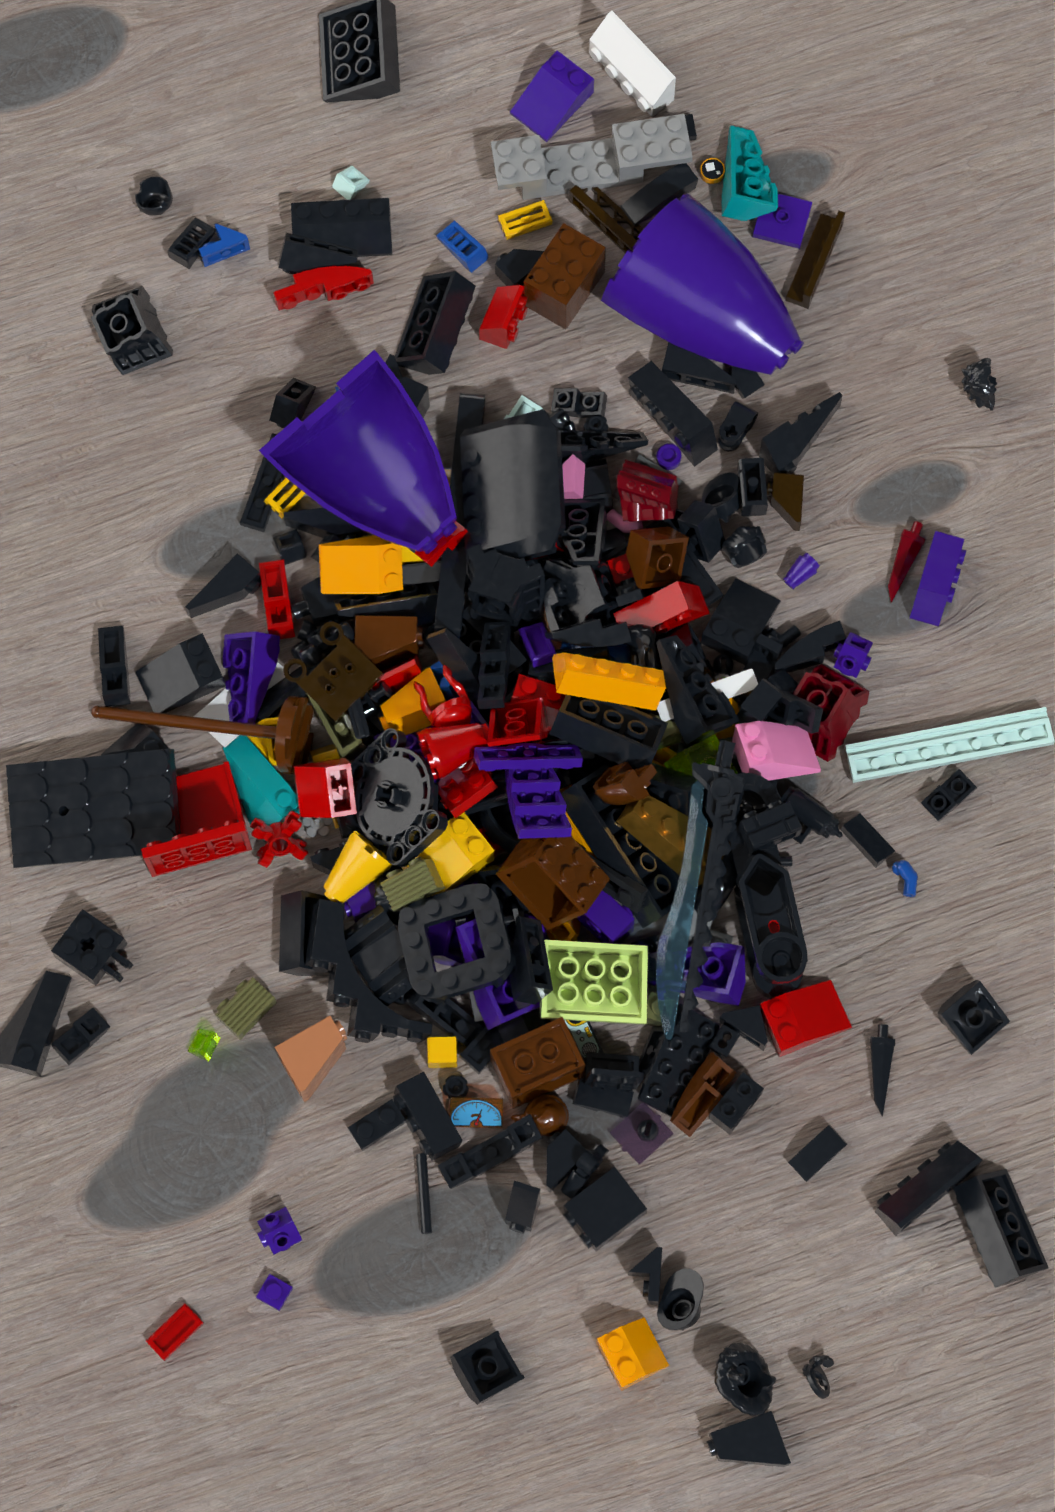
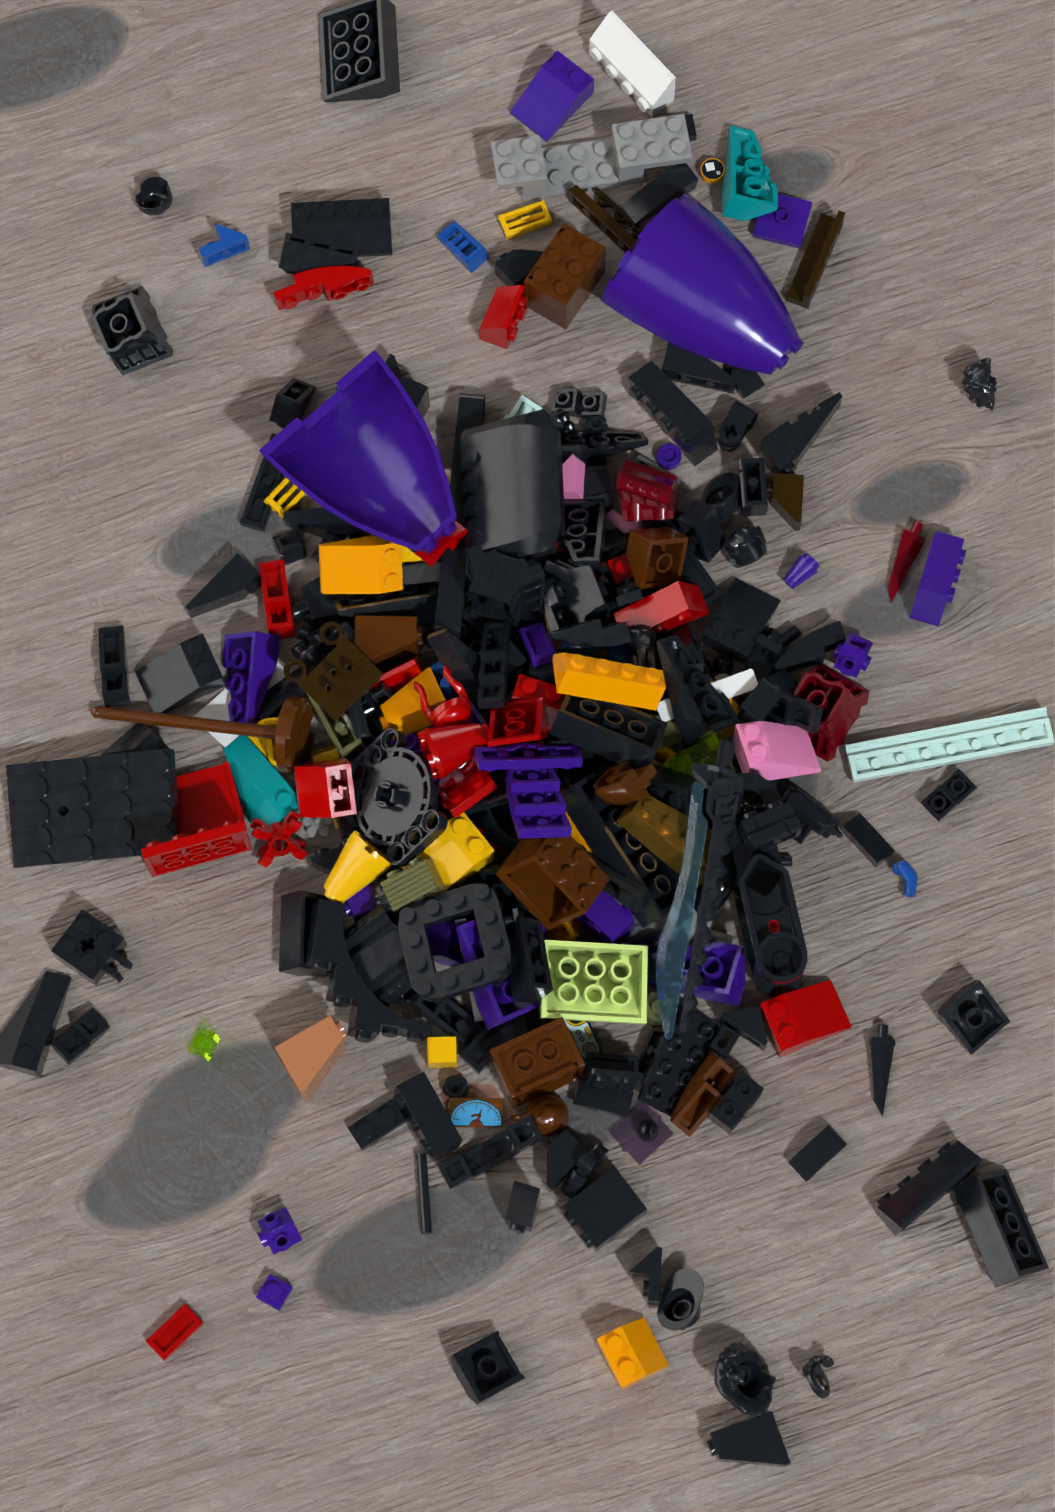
black slope [167,217,216,269] -> none
olive brick [216,977,277,1040] -> none
light aqua slope [332,166,370,200] -> none
black slope [395,271,476,375] -> none

